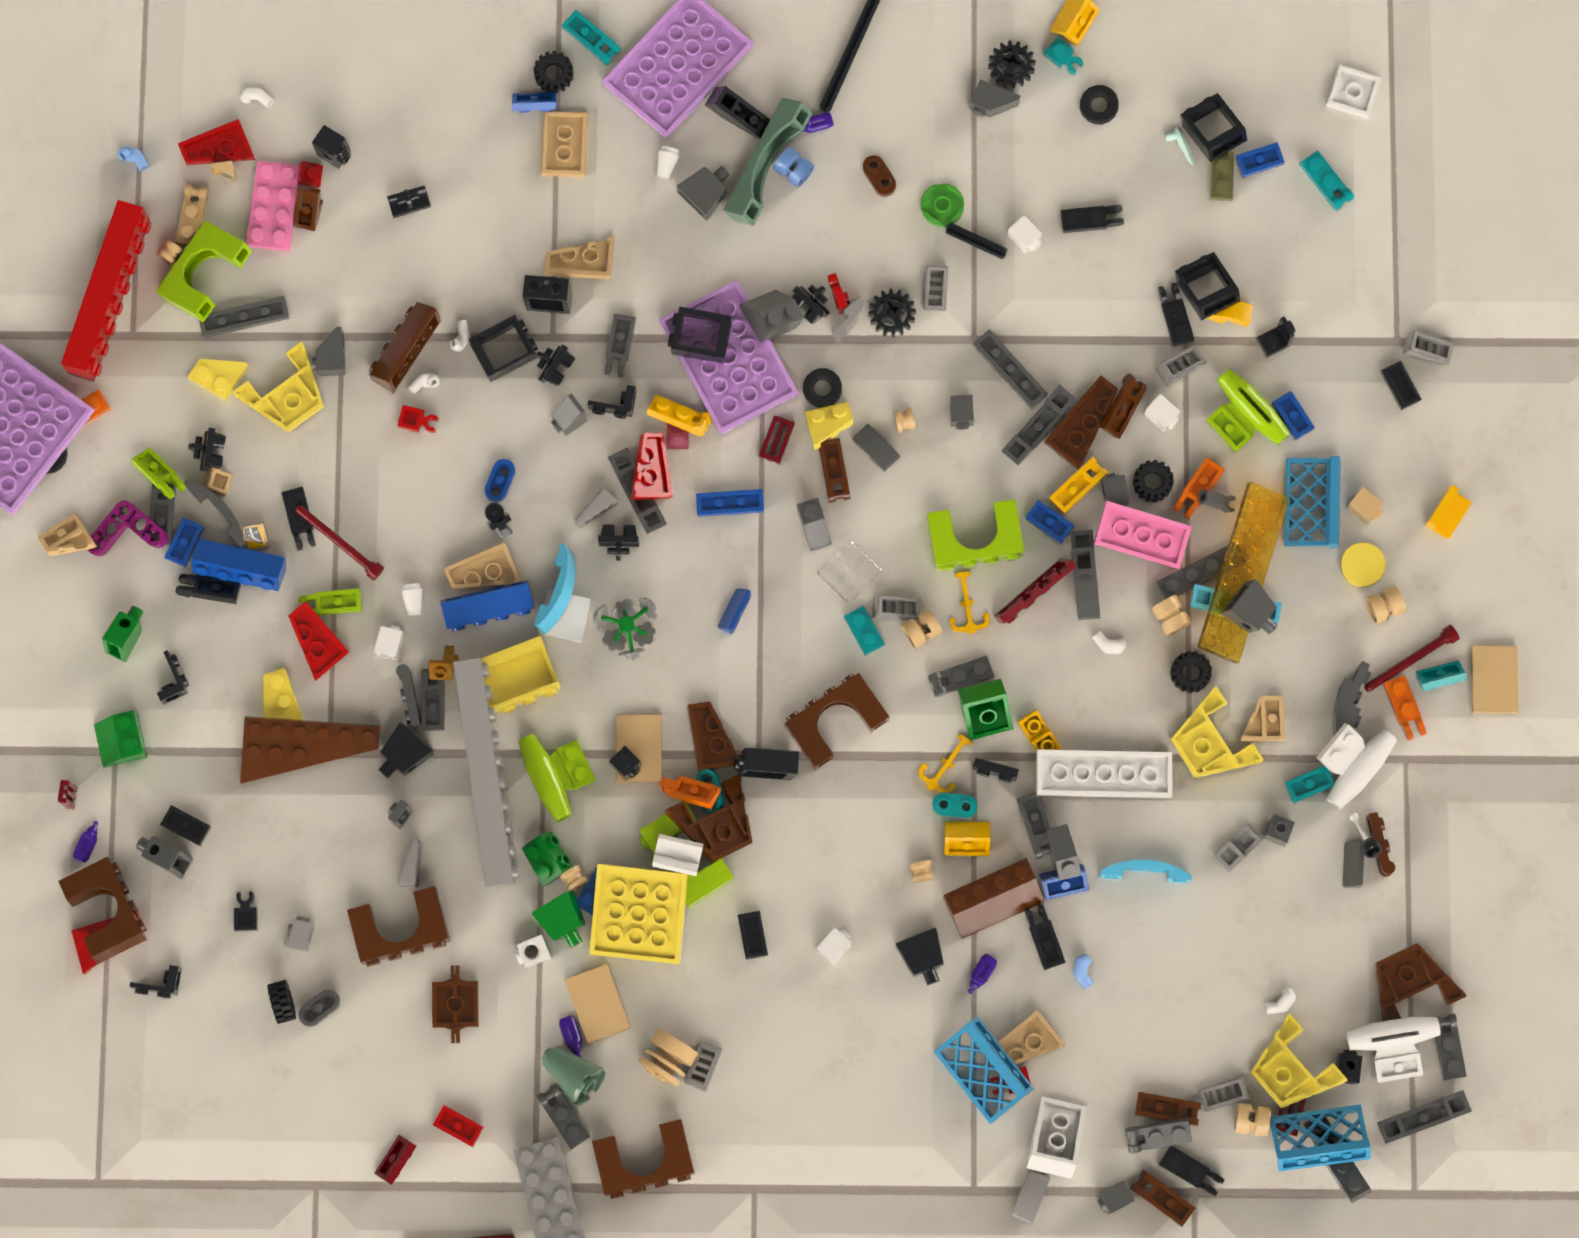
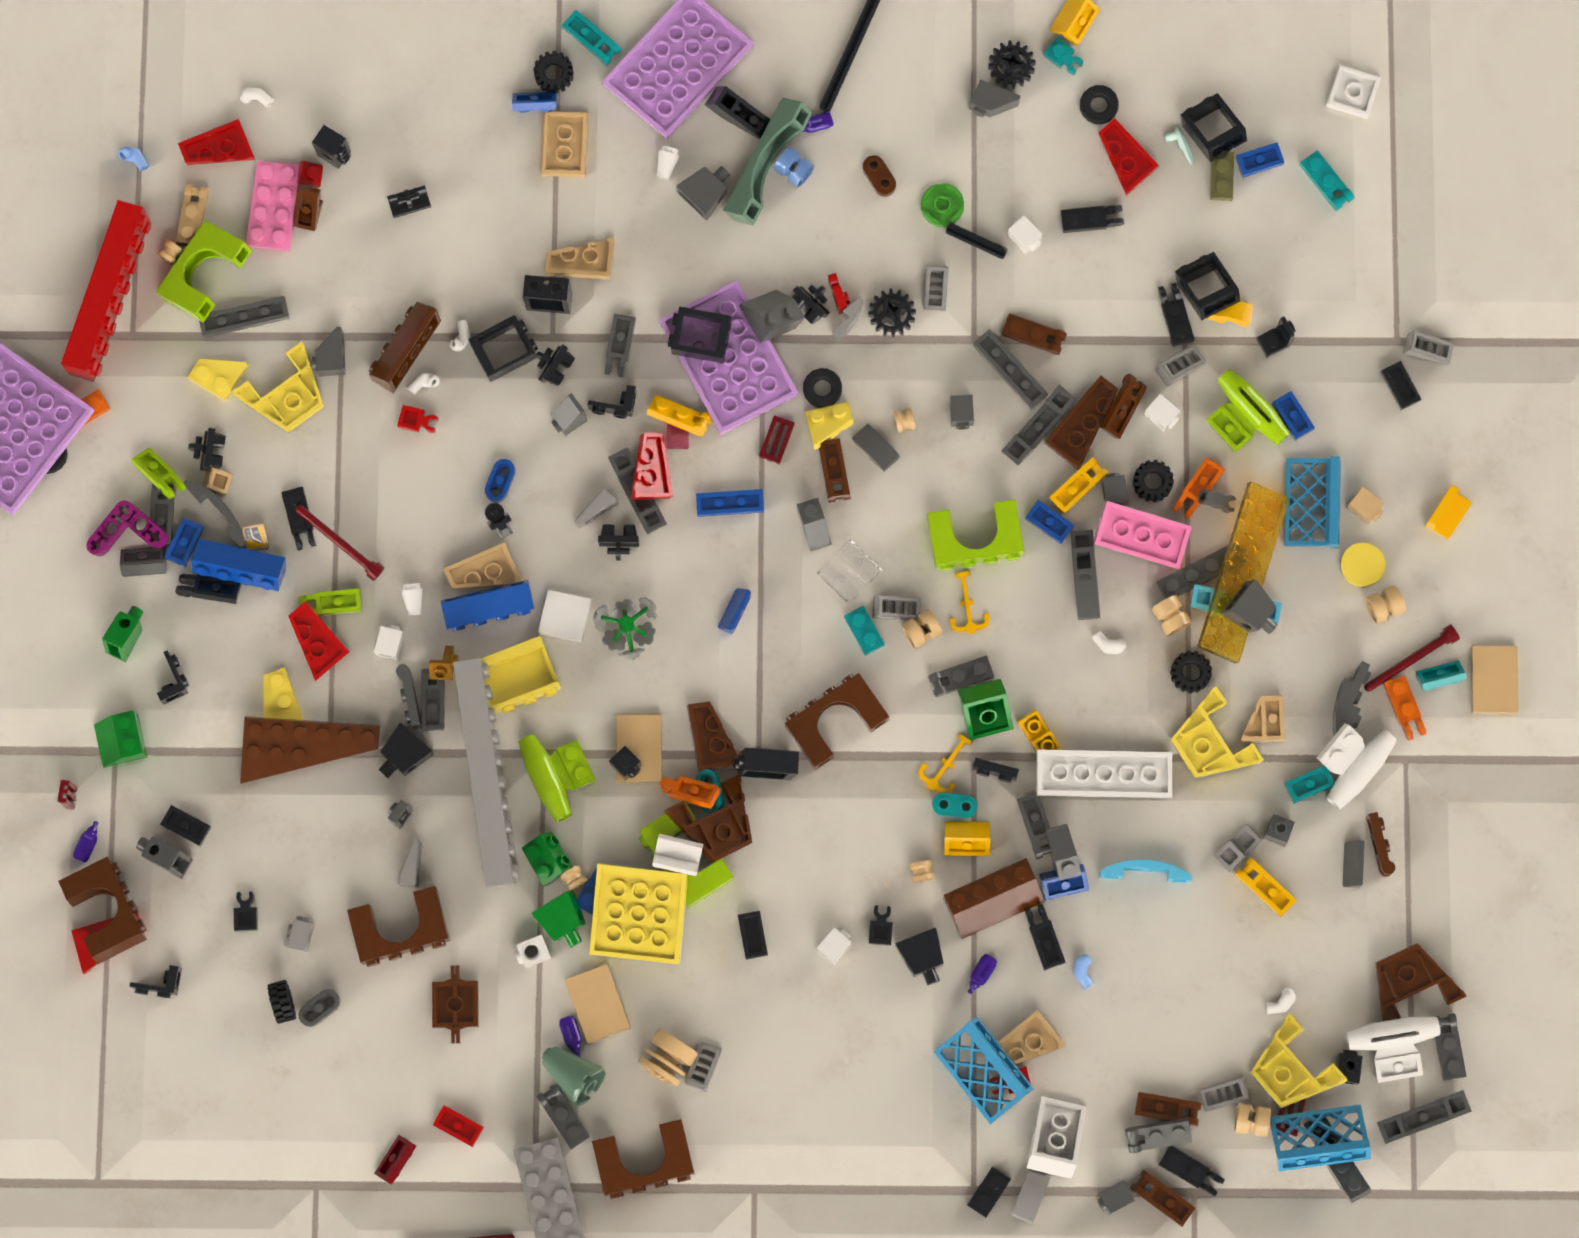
tan wing [38,513,97,556] -> none
tan slope [210,160,237,181] -> none
medium azure slope [534,544,576,634] -> none
dark red wing [994,558,1077,624] -> none
black hinge [1350,813,1382,858] -> none
none -> dark grey slope [120,546,166,577]
none -> black plate [868,905,893,946]
none -> black plate [967,1167,1011,1218]
none -> reddish brown plate [1001,313,1067,355]
none -> red wing [1098,118,1159,196]
none -> yellow plate [1234,857,1297,918]

